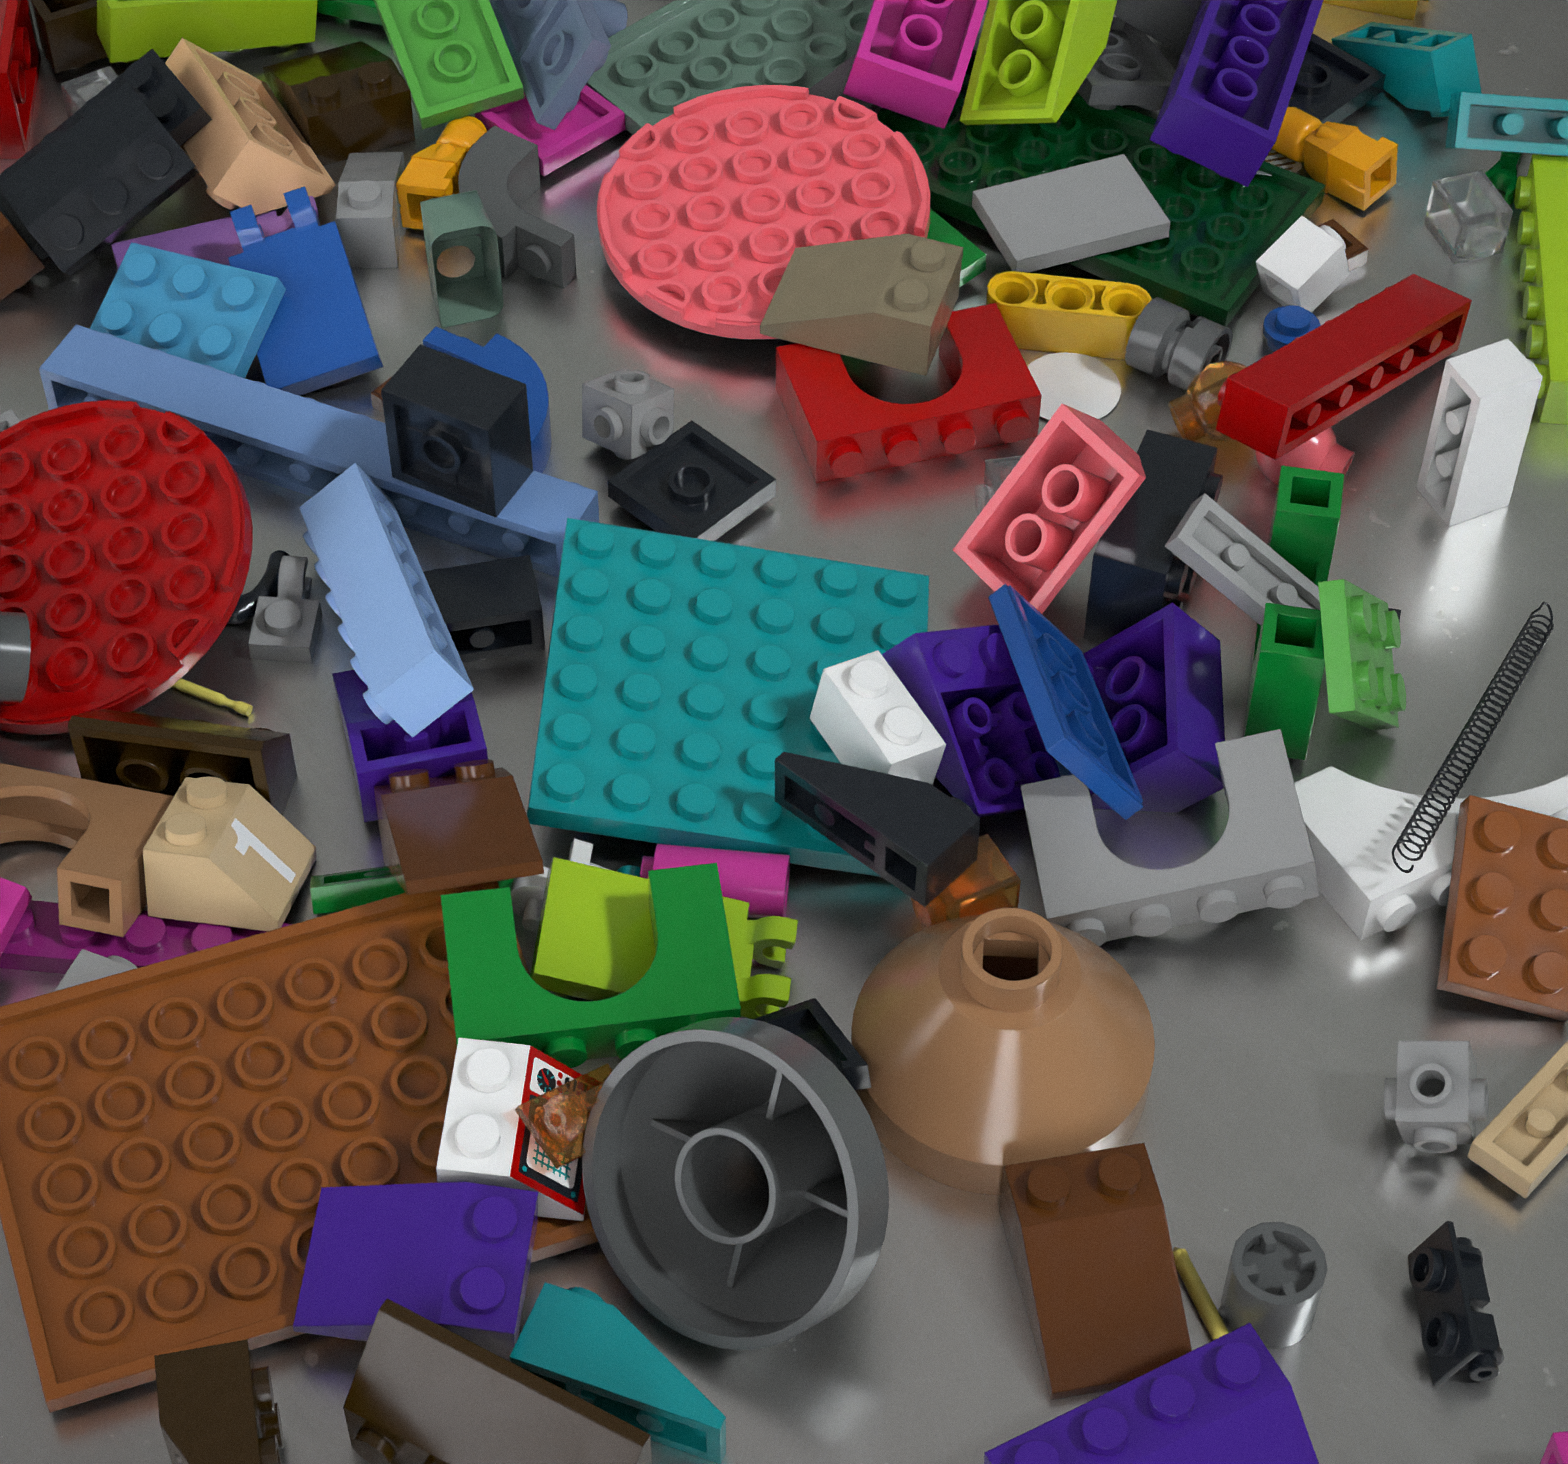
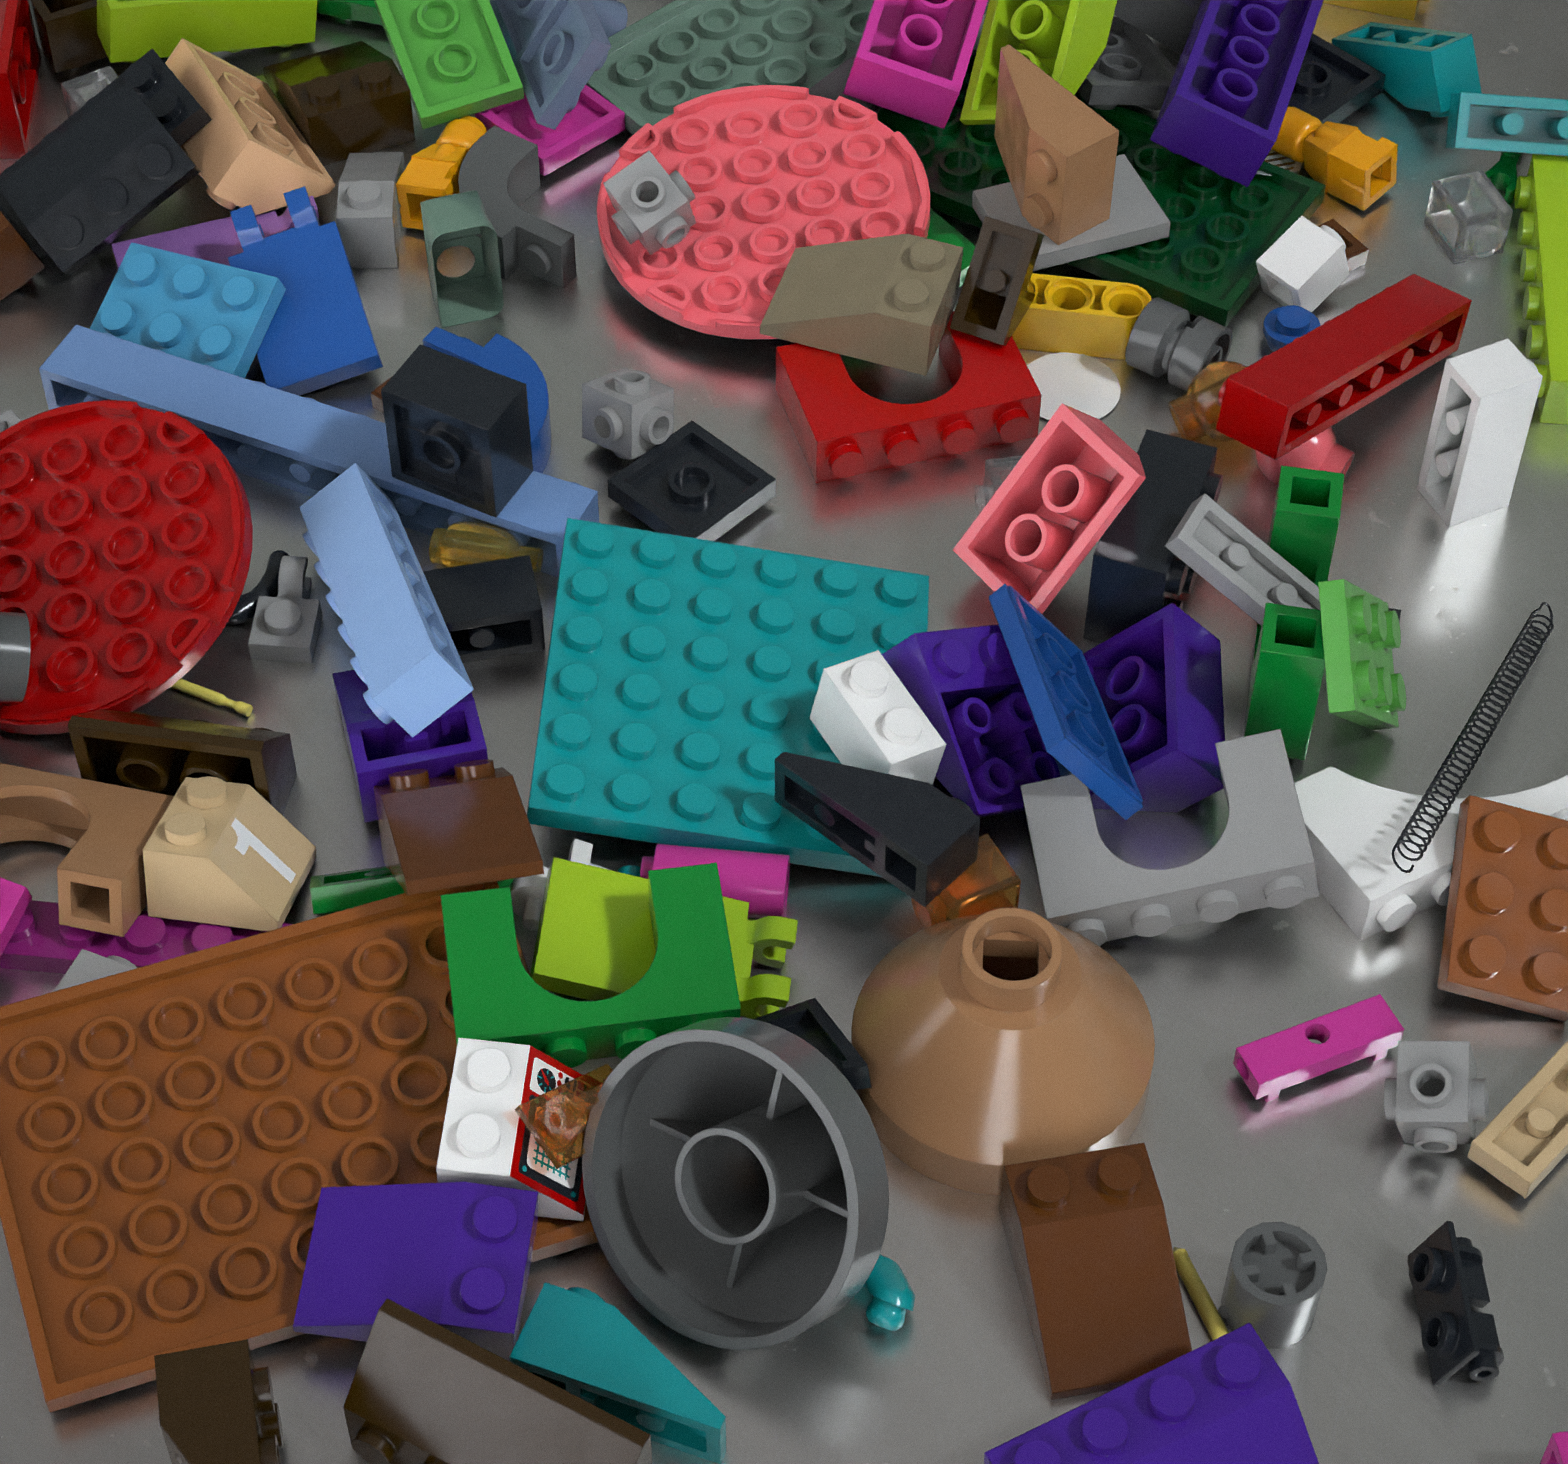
none -> clear yellow plant [429,521,543,573]
none -> light grey brick [603,150,696,255]
none -> teal arm [863,1254,915,1331]
none -> dark brown slope [950,216,1044,346]
none -> medium nougat slope [994,44,1119,245]
none -> dark pink piece [1233,994,1404,1103]

